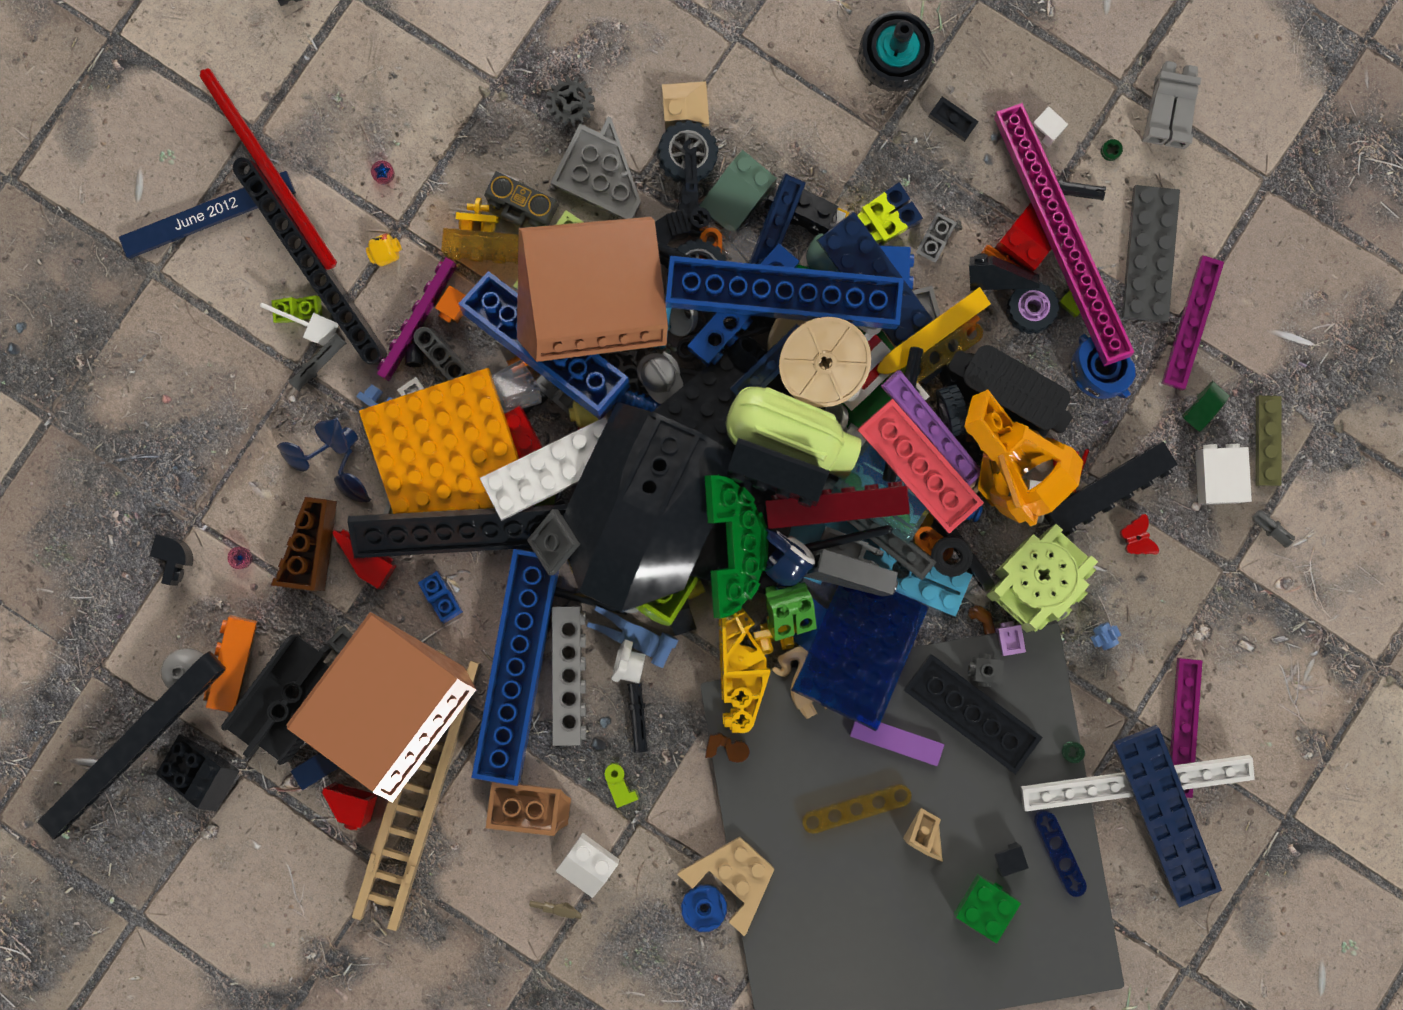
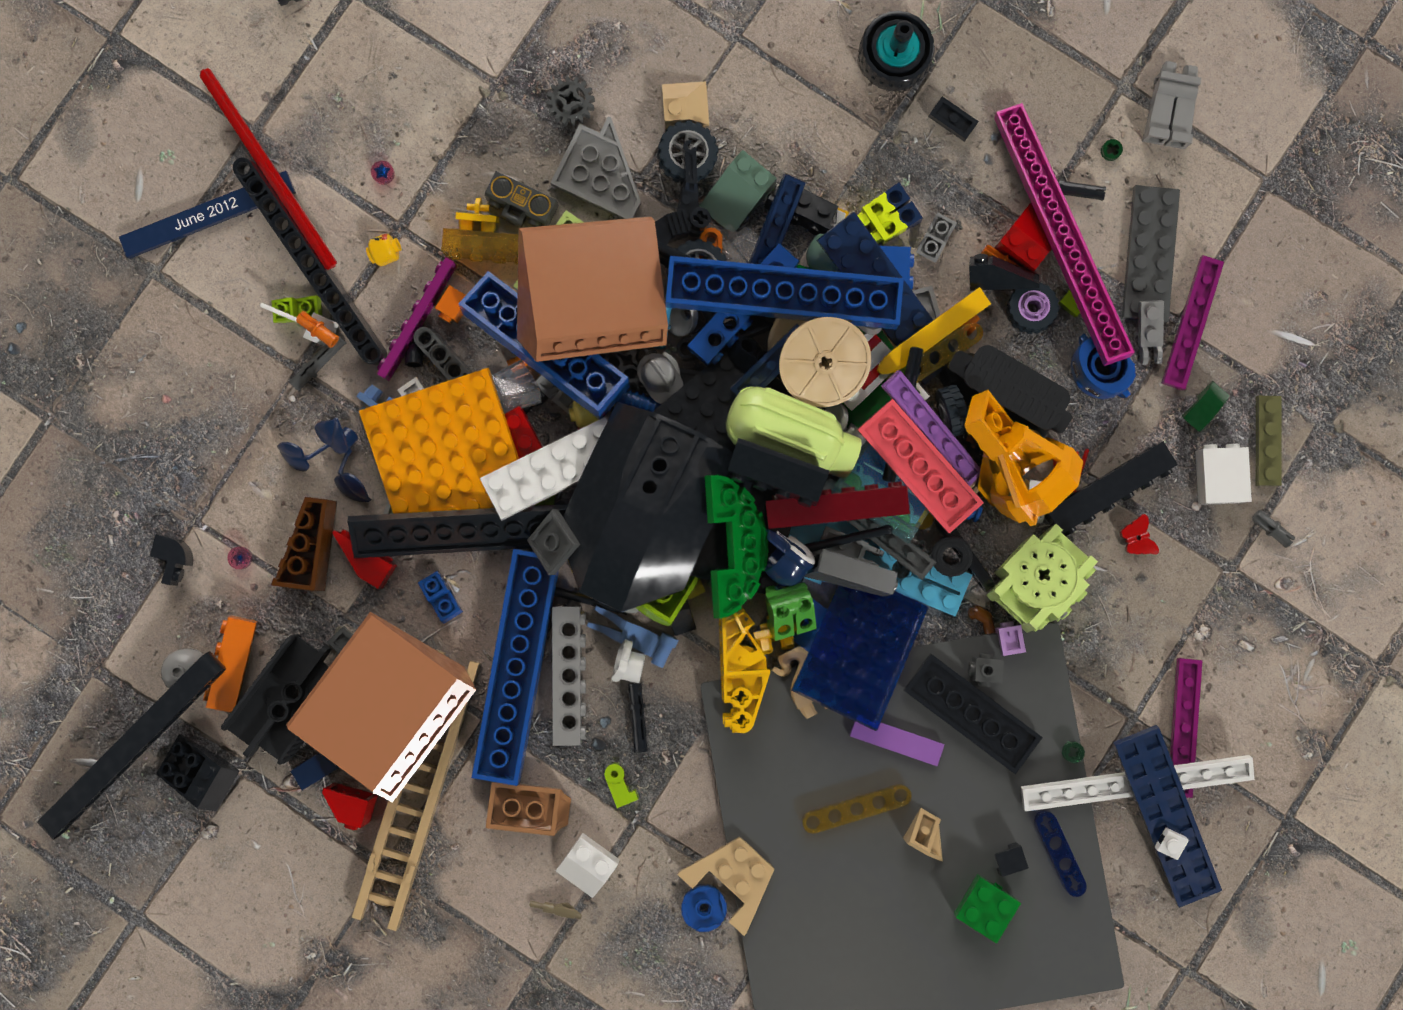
reddish brown leg [705,732,750,763] -> none
orange plate [912,524,953,561] -> none
white panel [1033,106,1068,147] -> none
medium blue gear [1090,622,1121,650] -> none
none -> orange axle [296,311,339,348]
none -> light grey hinge [1138,300,1164,365]
none -> white plate [1155,827,1189,860]

